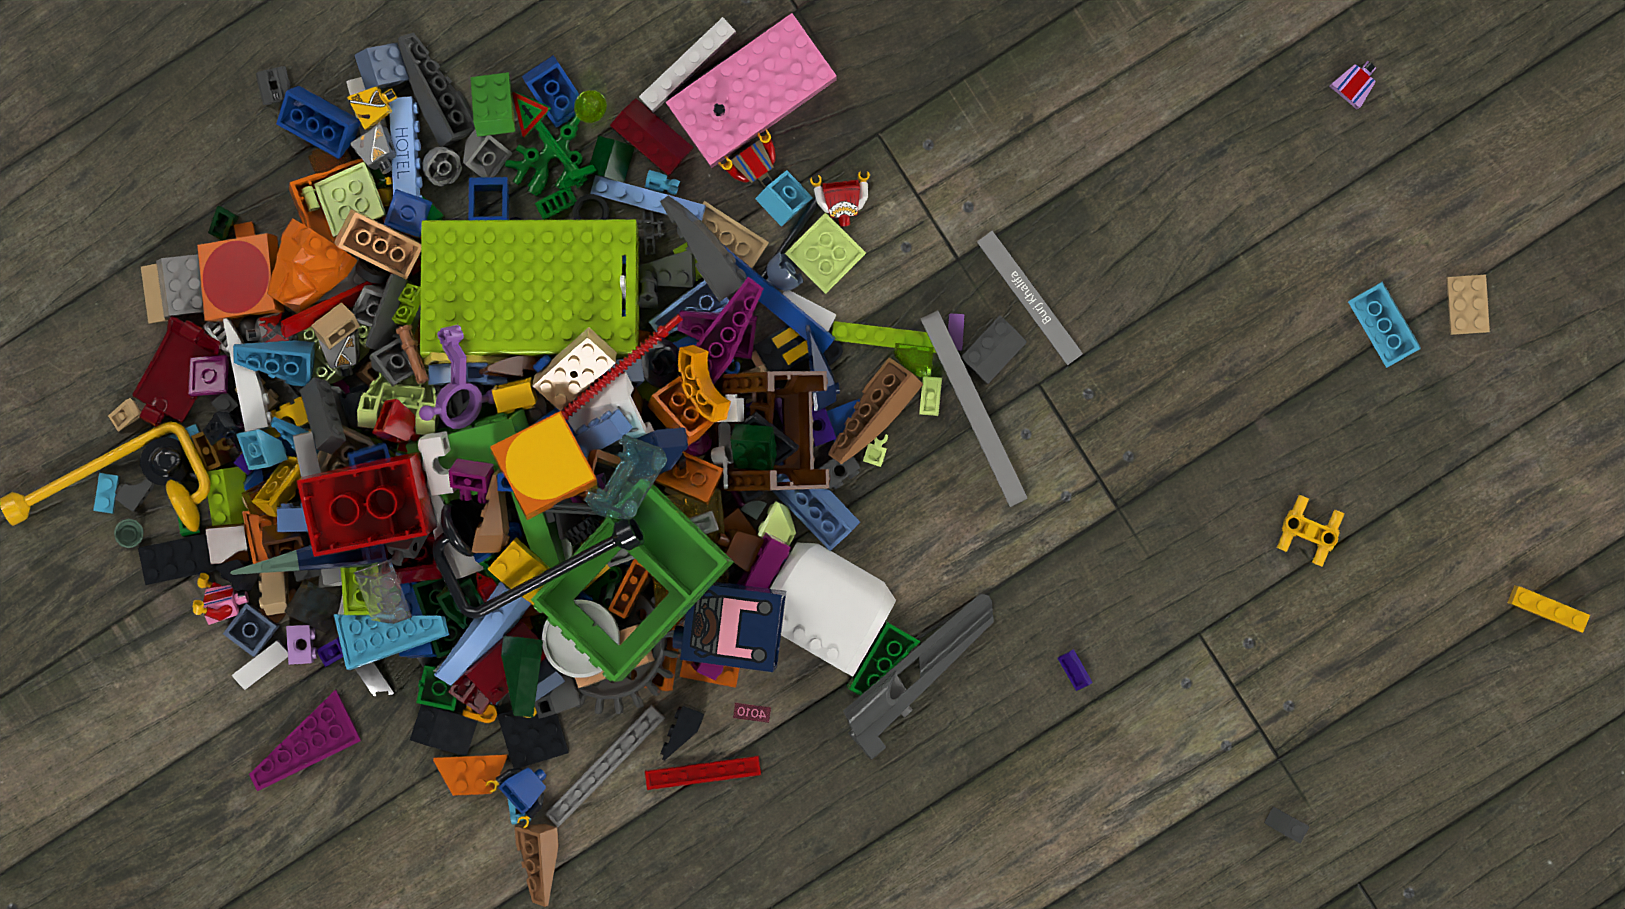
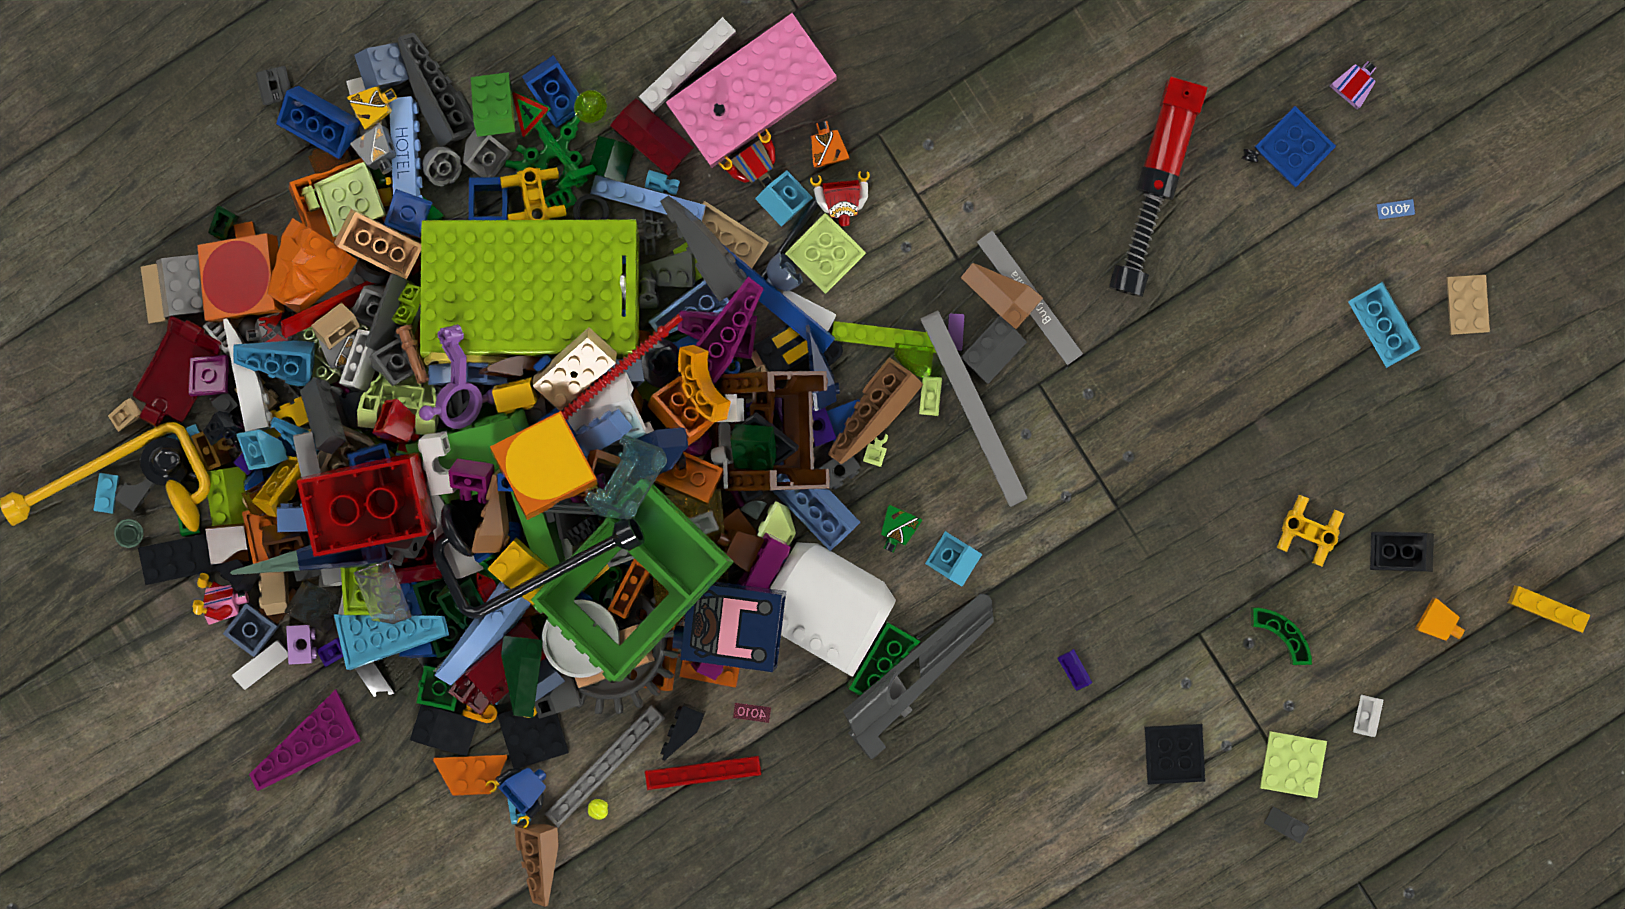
none -> white brick [339,329,376,393]
none -> yellow piece [500,167,566,220]
none -> neon yellow piece [588,799,608,820]
none -> orange torso [811,121,849,168]
none -> green torso [881,505,922,553]
none -> medium azure slope [925,531,982,587]
none -> medium nougat wedge [961,263,1043,329]
none -> piece [1108,77,1208,297]
none -> black plate [1144,723,1205,785]
none -> black bush [1241,149,1260,163]
none -> green brick [1251,607,1312,665]
none -> blue plate [1254,106,1336,188]
none -> yellowish green plate [1260,731,1327,798]
none -> white slope [1353,695,1383,737]
none -> black slope [1370,532,1434,572]
none -> medium blue sticker [1377,199,1415,219]
none -> light orange torso [1415,597,1465,641]

